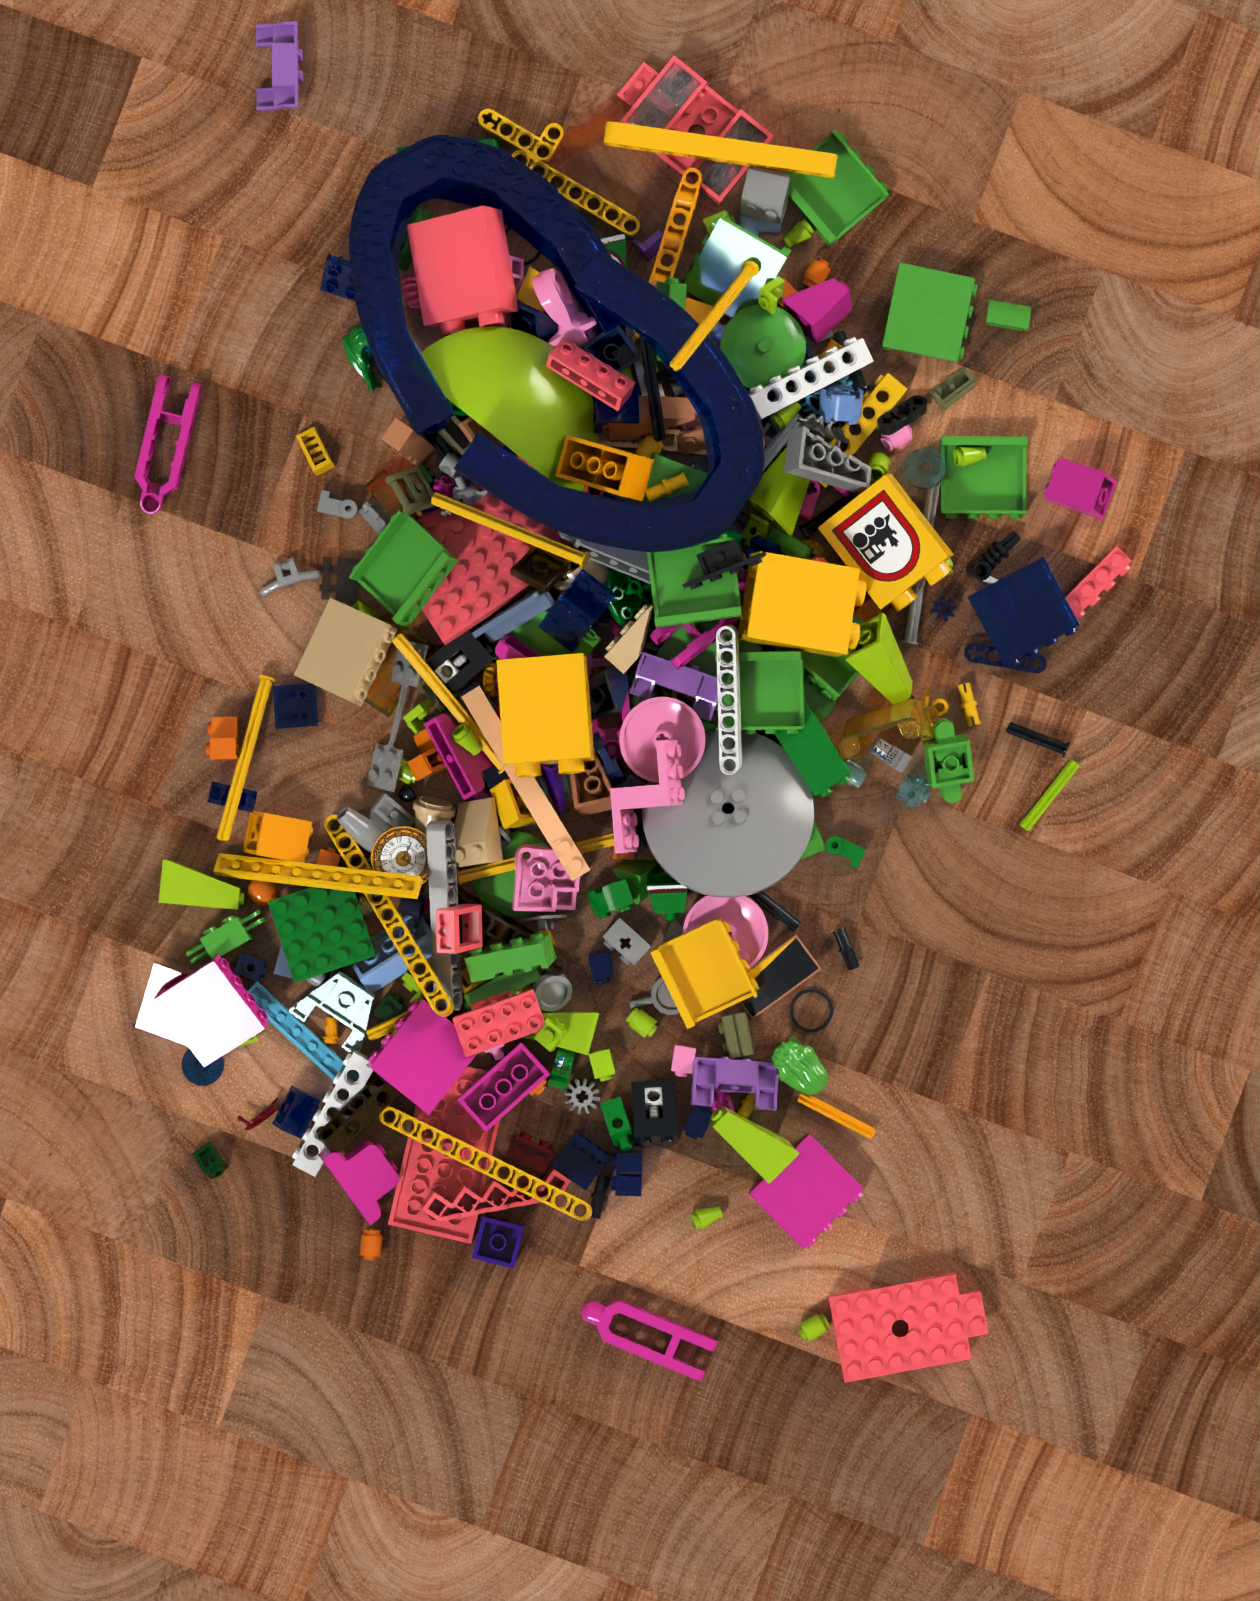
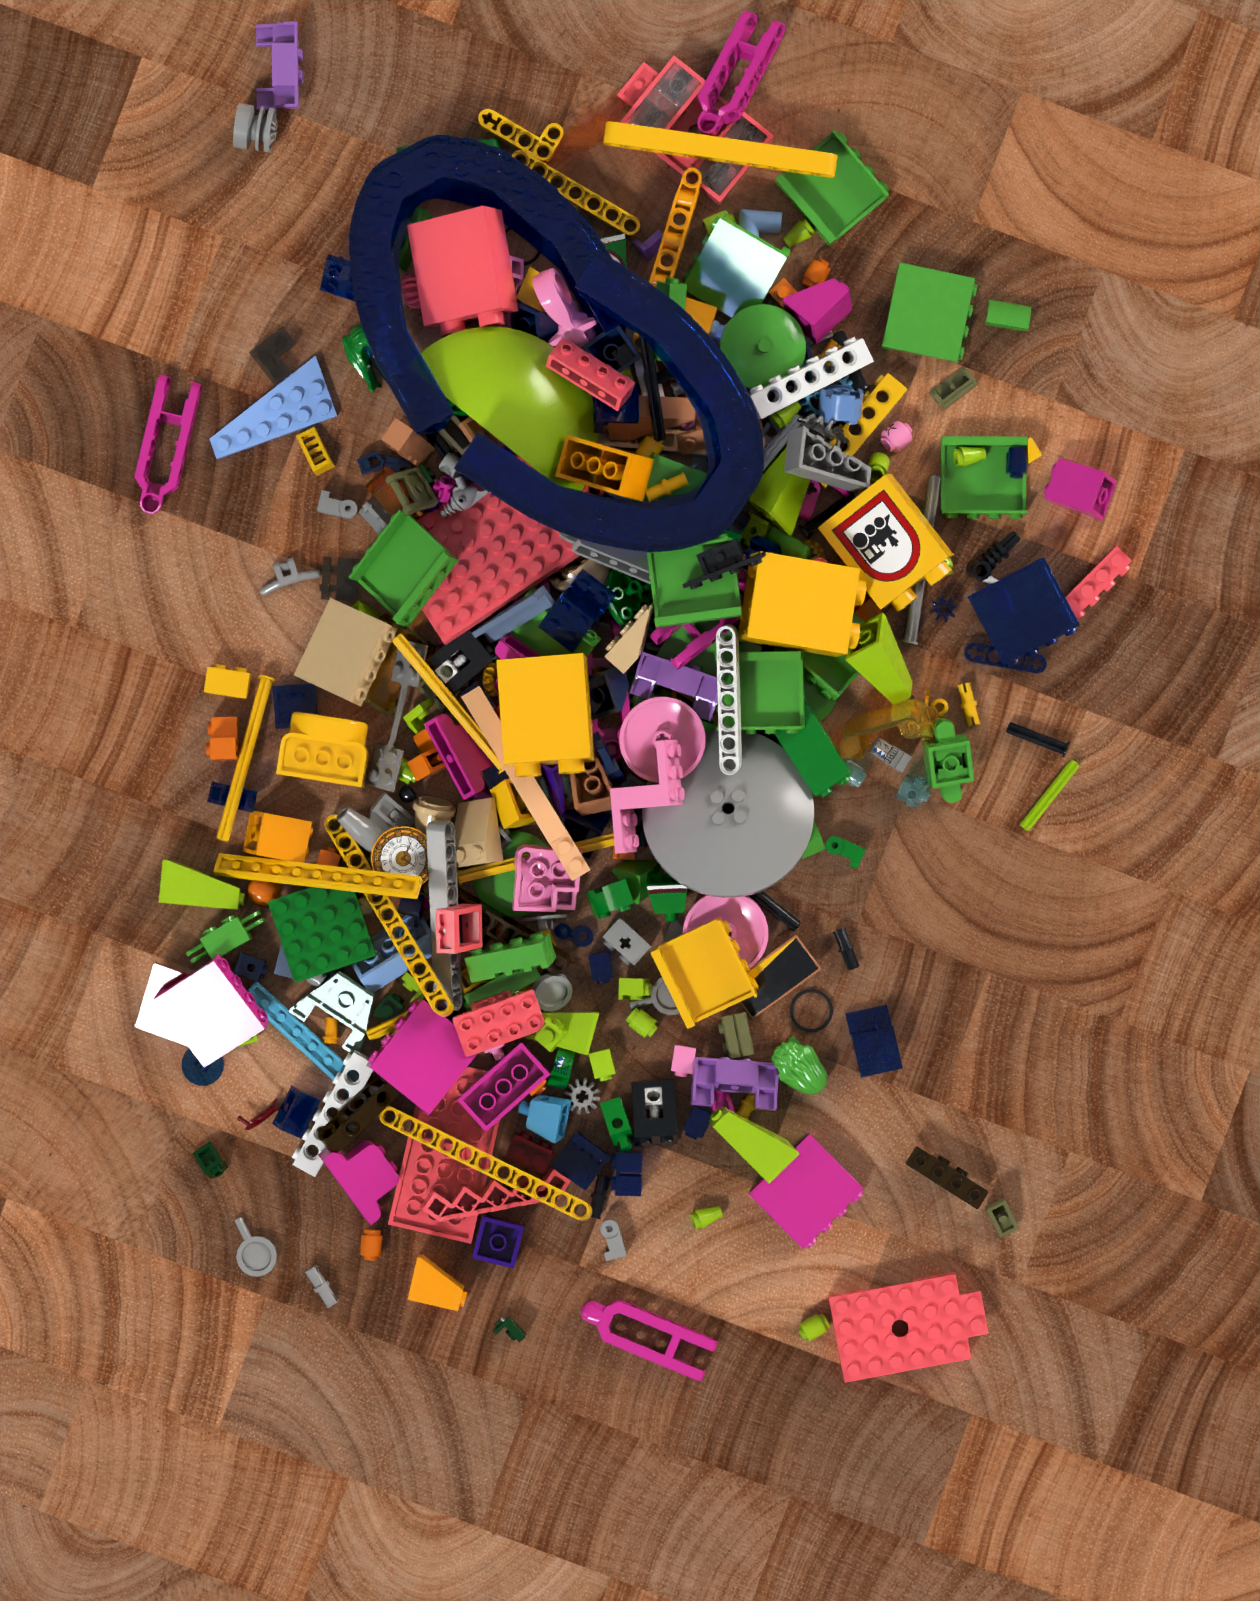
yellow axle [431,493,590,568] -> none
lime cone [452,724,482,756] -> none
dark brown tile [510,546,571,593] -> none
yellow axle [670,260,759,371] -> none
light grey slope [740,166,791,224] -> none
lime bracket [758,276,785,314] -> none
light orange axle [797,1092,876,1139] -> none
black beam [877,395,927,435] -> none
clear light blue tile [903,447,946,489] -> none
none -> yellow brick [204,664,252,699]
none -> light blue wing [210,356,338,460]
none -> light grey wheel [233,103,278,153]
none -> light grey piece [234,1216,278,1277]
none -> clear smoke plate [249,327,296,387]
none -> yellow brick [276,712,368,788]
none -> light grey pin [305,1265,339,1308]
none -> dark blue piece [357,452,412,476]
none -> light orange slope [407,1254,467,1311]
none -> dark green bracket [493,1315,527,1343]
none -> dark azure torso [519,1095,571,1143]
none -> clear blue plate [554,923,593,947]
none -> dark blue slope [561,809,610,859]
none -> light grey leg [600,1219,627,1261]
none -> lime brick [618,978,653,1000]
none -> dark pink piece [697,11,785,136]
none -> clear blue bracket [845,1004,903,1078]
none -> dark brown bracket [906,1146,988,1209]
none -> olive slope [985,1198,1019,1238]
none -> clear blue brick [1006,447,1028,479]
none -> yellow slope [1026,437,1042,465]

